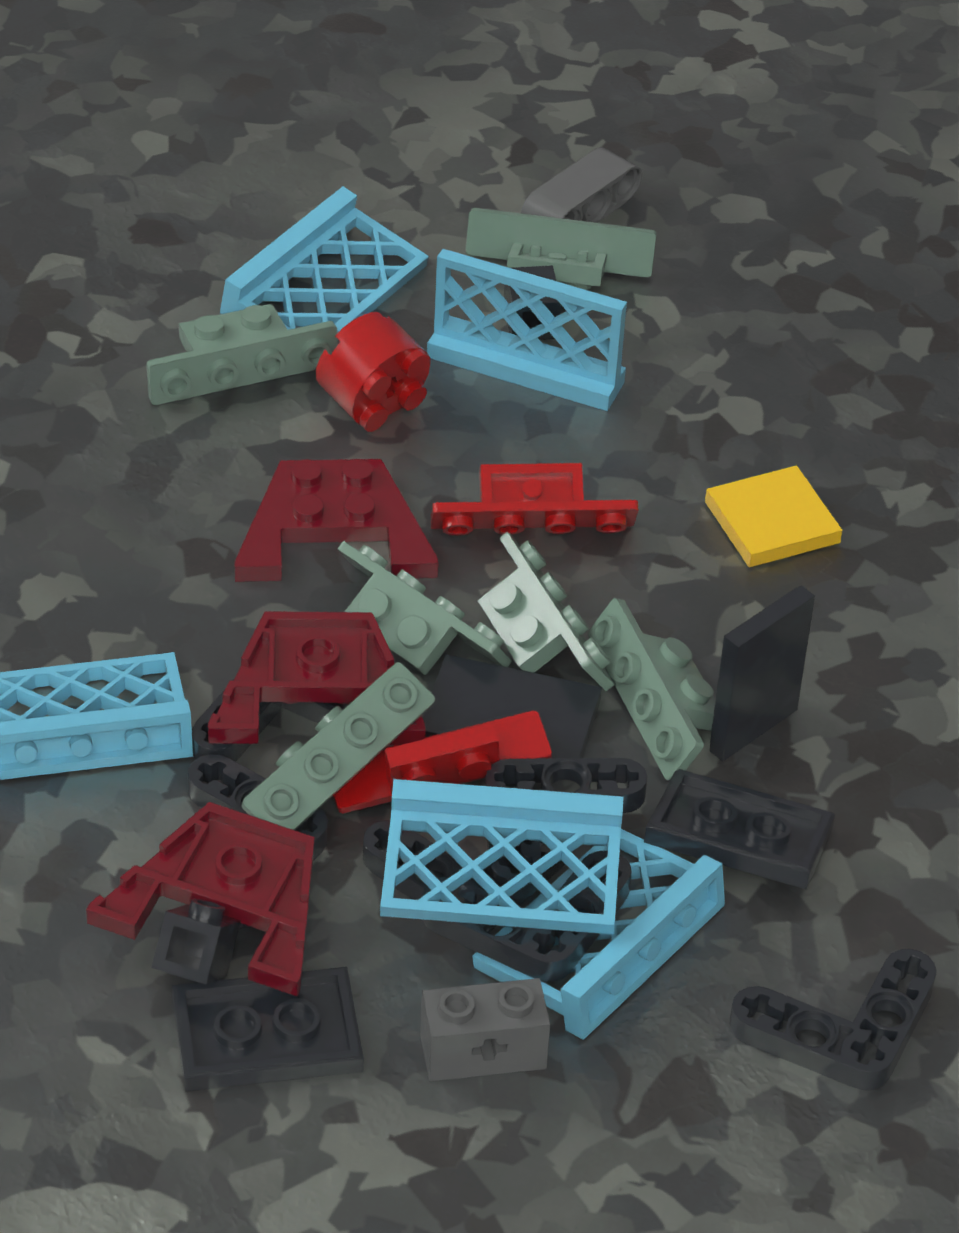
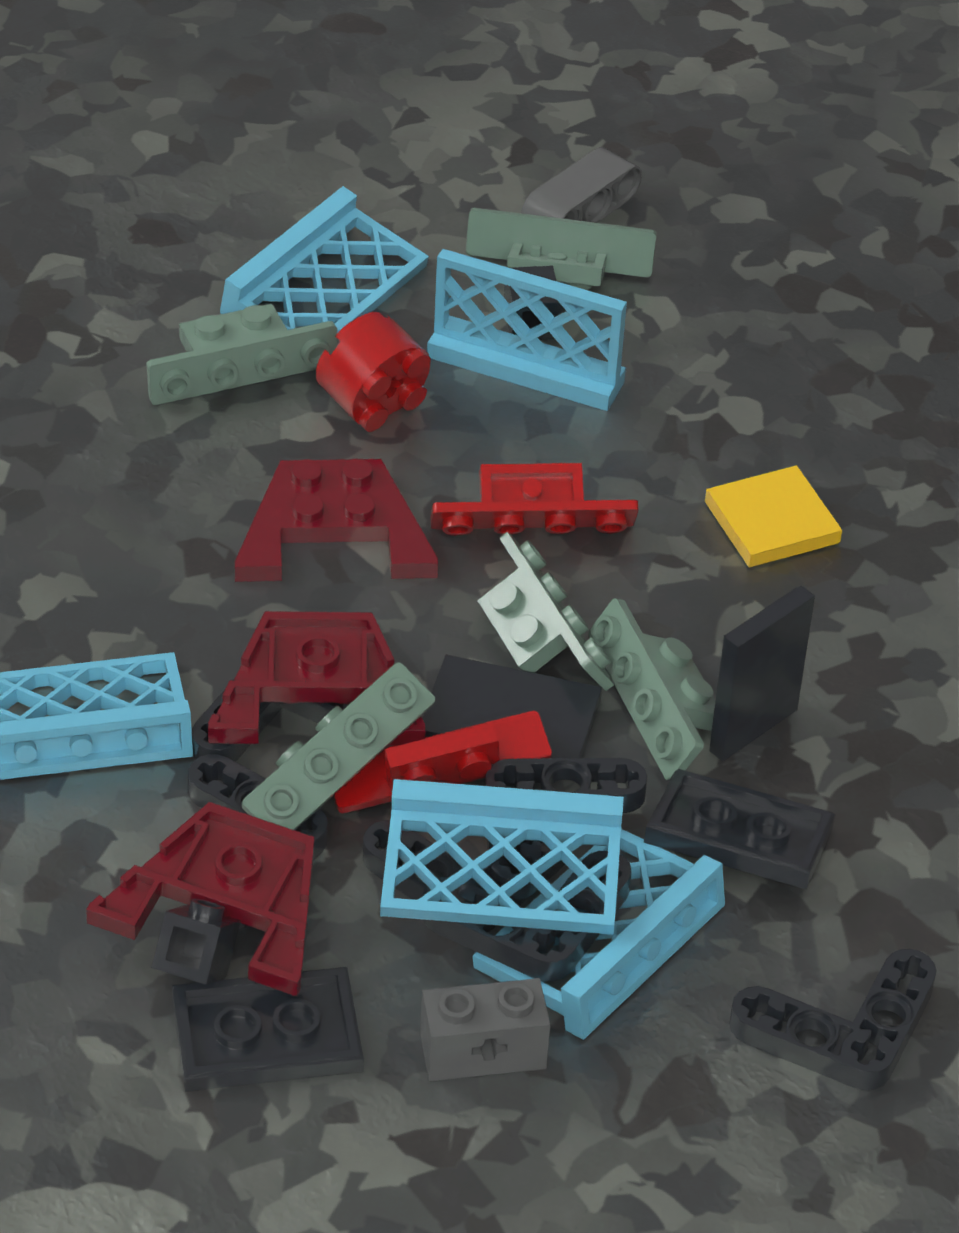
sand green bracket [337,541,512,676] -> none

